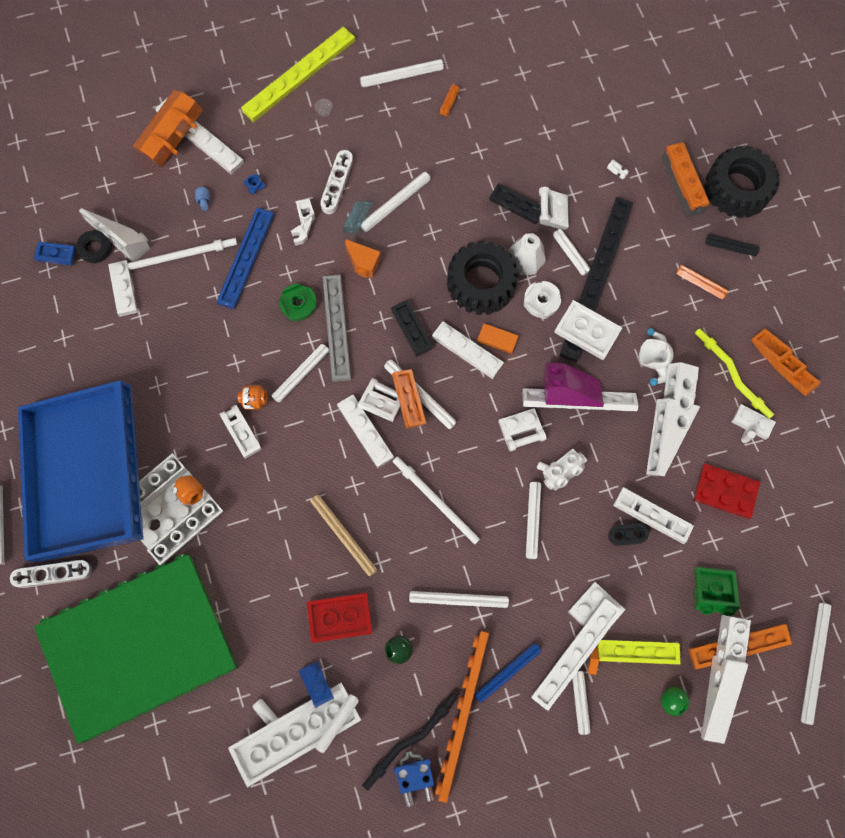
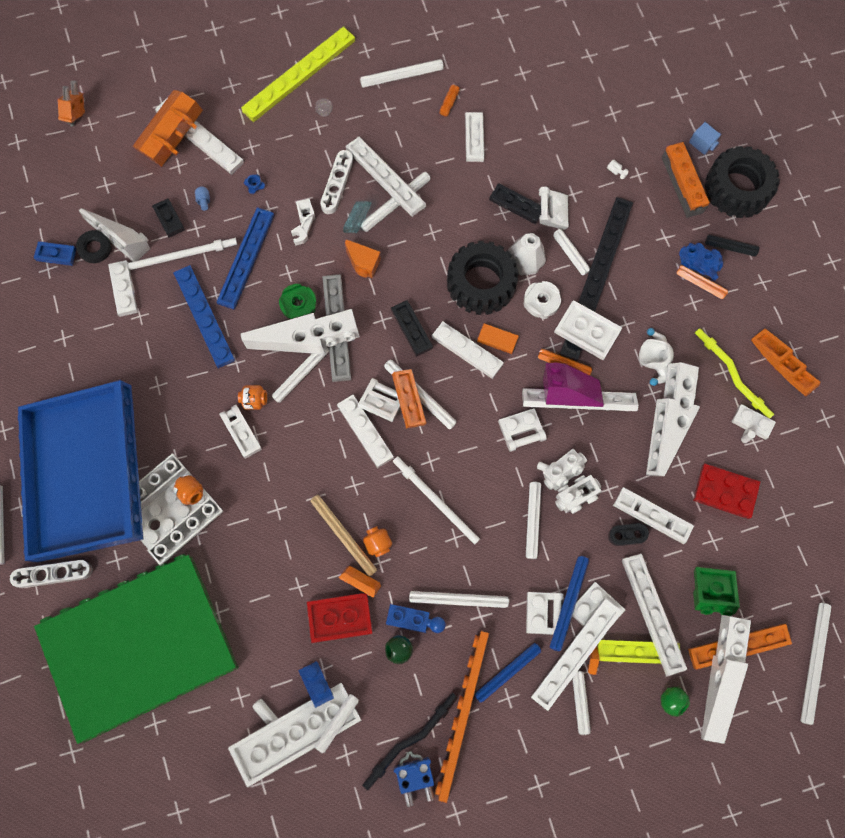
none -> orange piece [58,81,85,126]
none -> black plate [152,198,185,238]
none -> blue plate [173,265,235,368]
none -> white brick [241,309,360,354]
none -> orange tile [339,566,381,598]
none -> white tile [345,137,426,217]
none -> orange head [363,526,392,557]
none -> blue plate [386,604,446,633]
none -> white tile [465,112,484,162]
none -> white plate [526,592,564,635]
none -> orange axle [538,348,592,375]
none -> blue axle [550,556,589,651]
none -> white brick [555,475,601,514]
none -> white tile [622,554,687,677]
none -> blue brick [679,243,723,280]
none -> medium blue brick [689,122,721,155]

